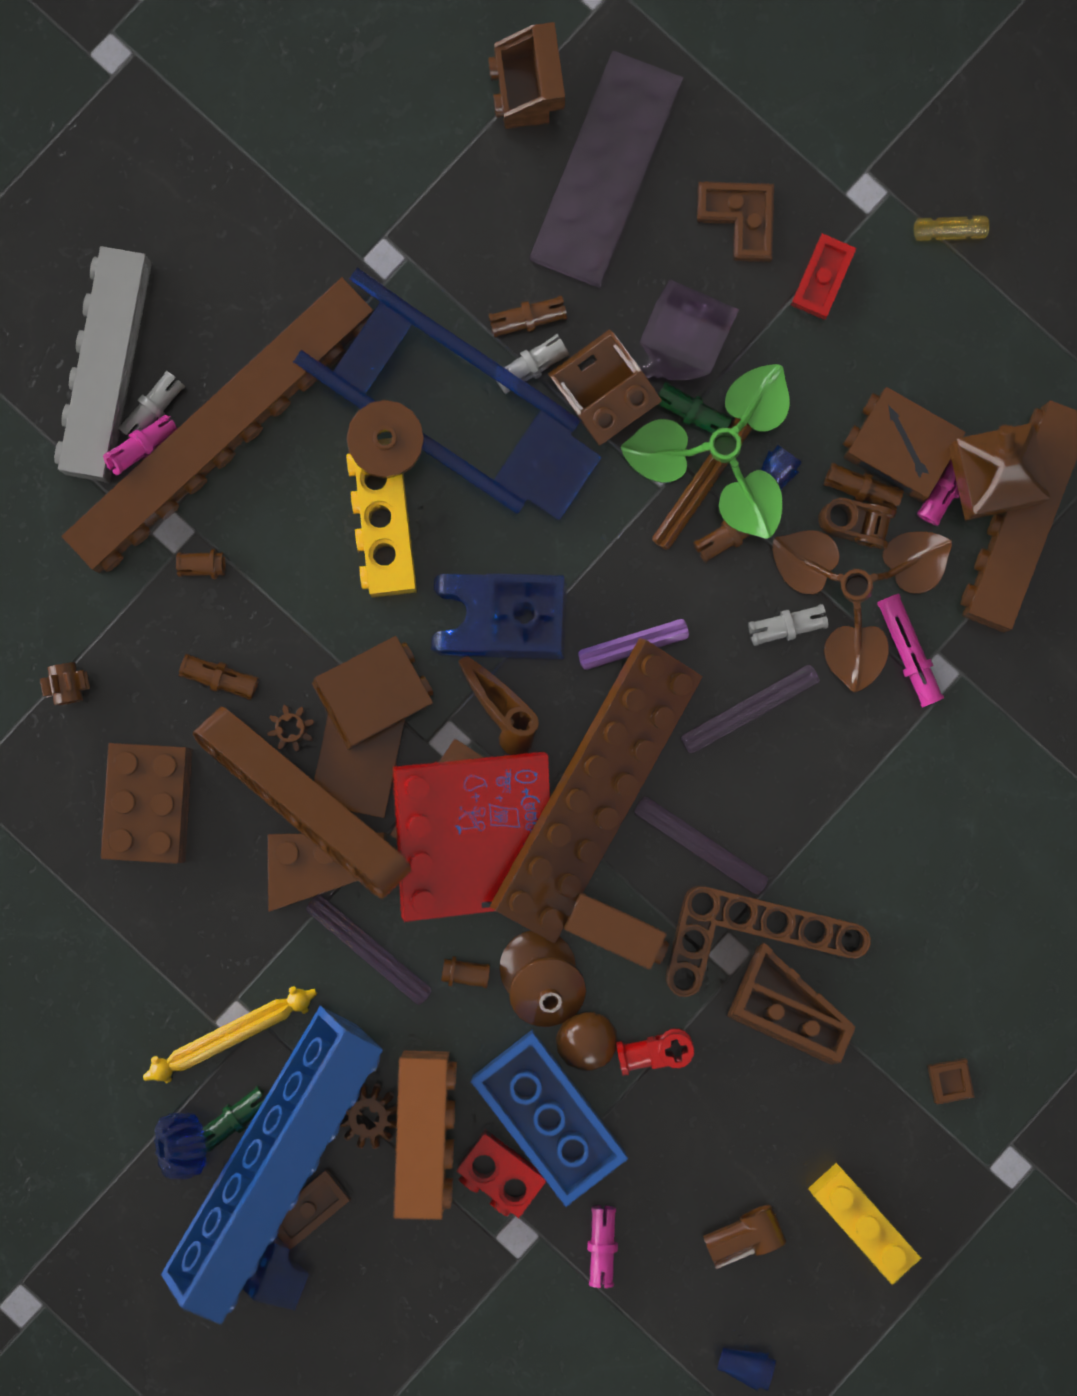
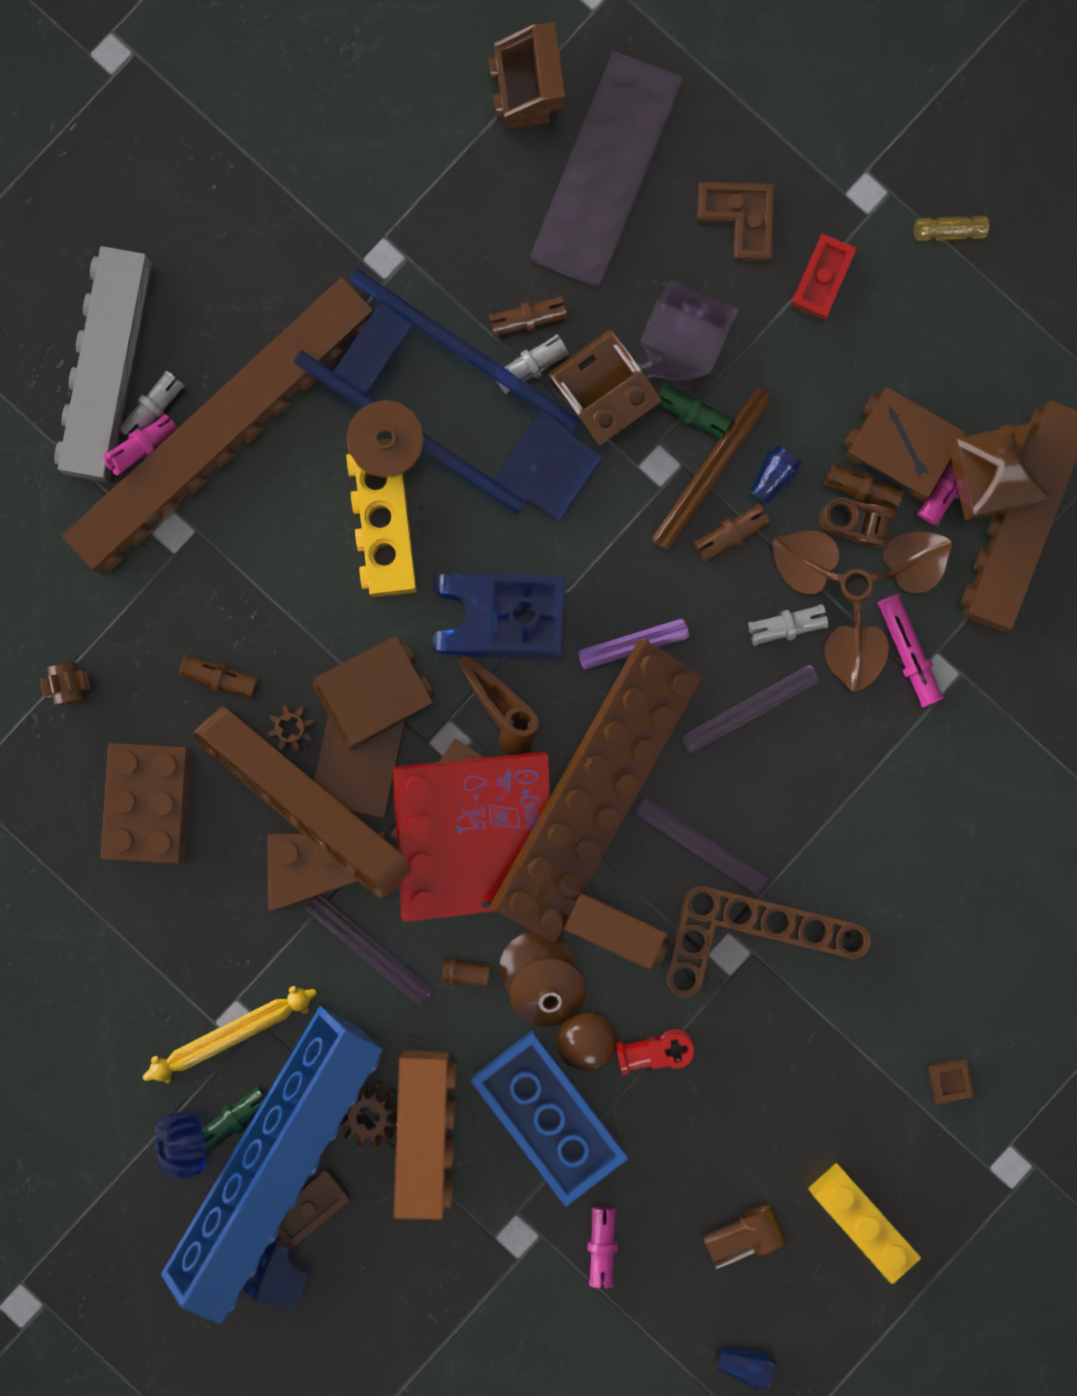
reddish brown pin [176,549,226,579] -> none
red brick [457,1128,546,1218] -> none
bright green plant [621,364,790,539] -> none
reddish brown wedge [727,943,855,1065] -> none

